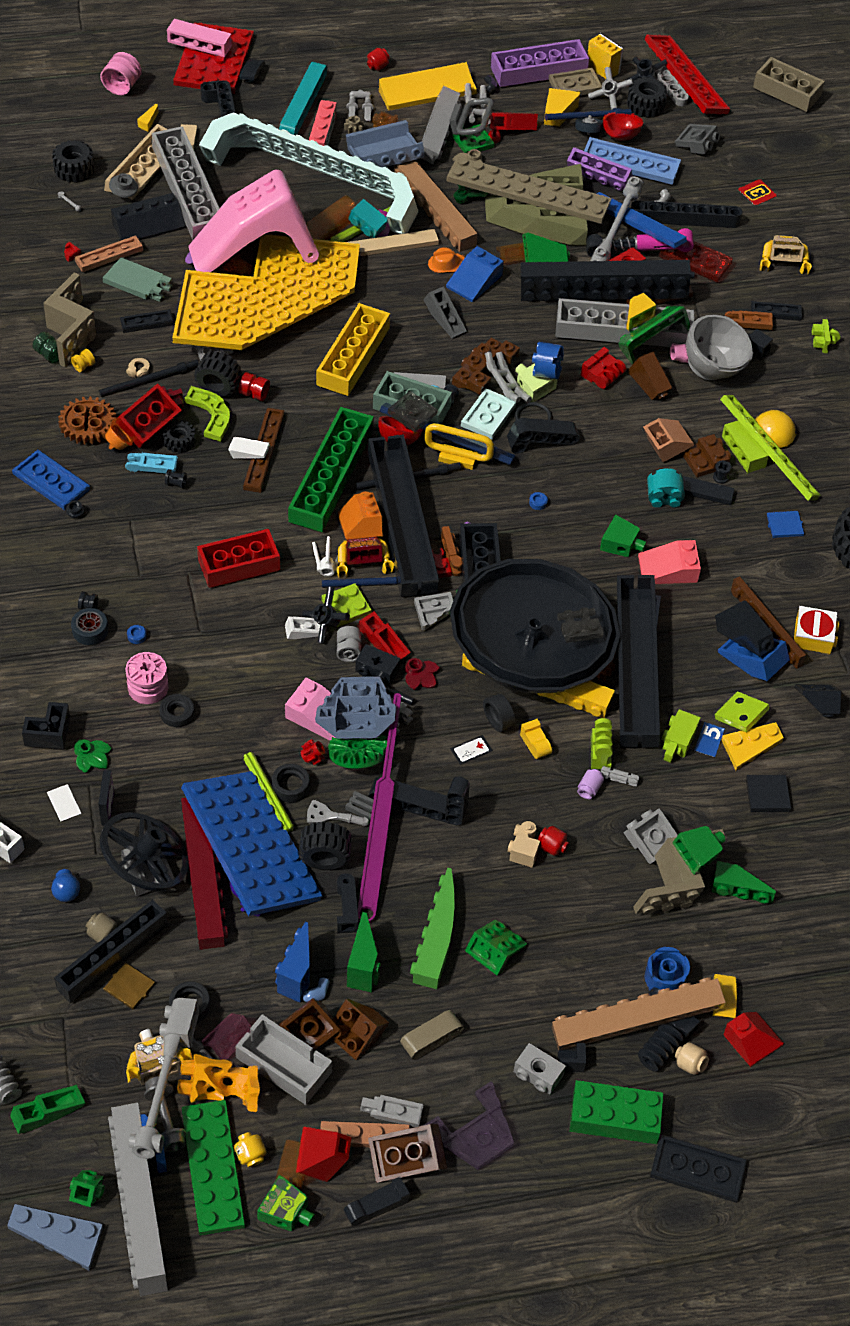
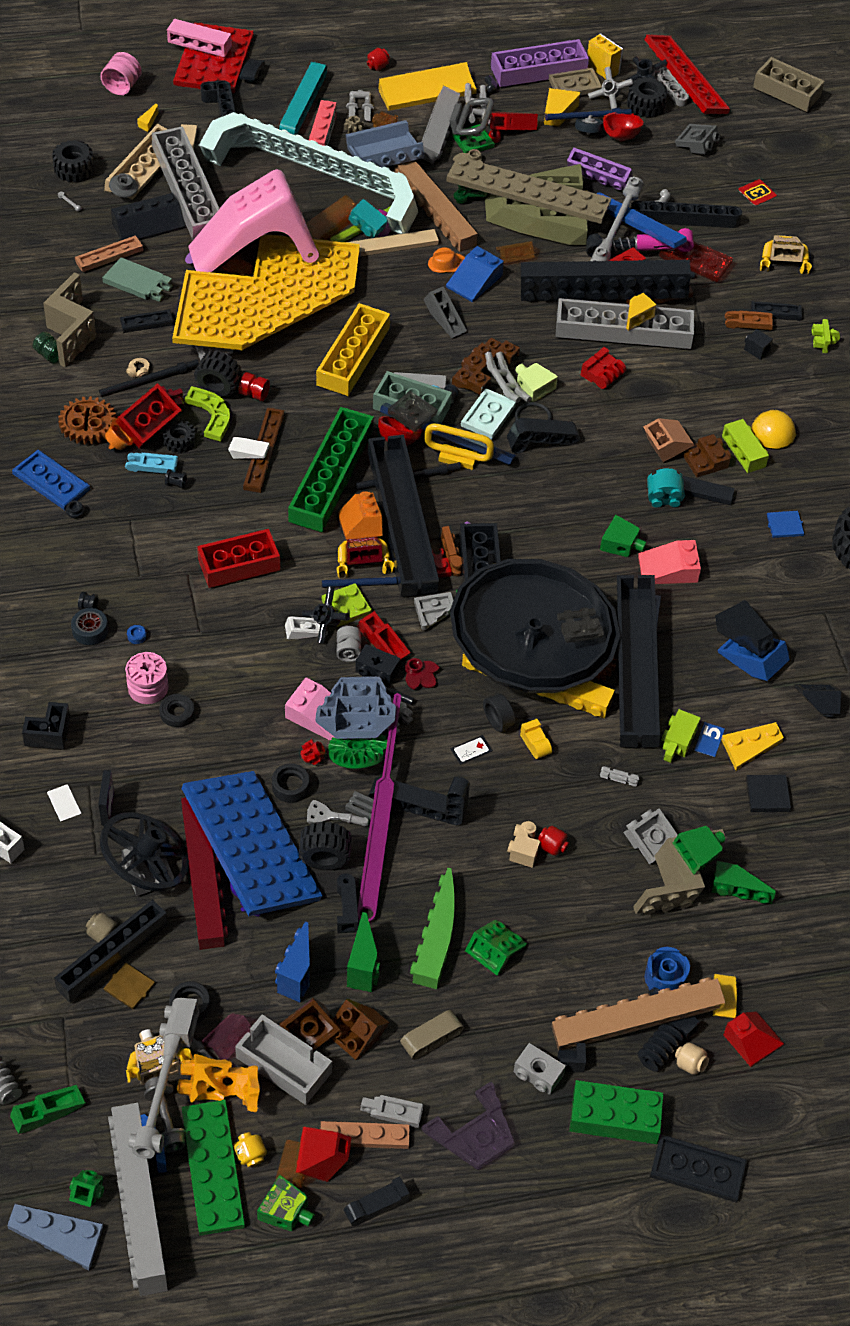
blue piece [51,869,80,902] -> none
red tile [64,242,81,262] -> none
yellow wheel [71,349,95,372] -> none
green plate [74,739,111,773] -> none
lime axle [244,752,293,832] -> none
medium blue arm [303,978,330,1002] -> none
white plant [312,536,339,576] -> none
reddish brown slope [368,1124,447,1183] -> none
green slope [522,232,570,262] -> none
blue tile [529,492,548,510] -> none
blue brick [532,342,564,379] -> none
lavender brick [577,769,604,799] -> none
medium blue plate [584,137,681,185] -> none
lime legs [591,718,612,770] -> none
green windscreen [619,306,691,365] -> none
reddish brown slope [627,352,672,400] -> none
bright pink piece [670,343,688,363] -> none
light grey piece [685,315,753,380] -> none
black bush [713,460,731,484] -> none
lime tile [714,691,769,732] -> none
lime tile [720,395,820,501] -> none
reddish brown plate [731,576,806,669] -> none
piece [794,606,839,654] -> none

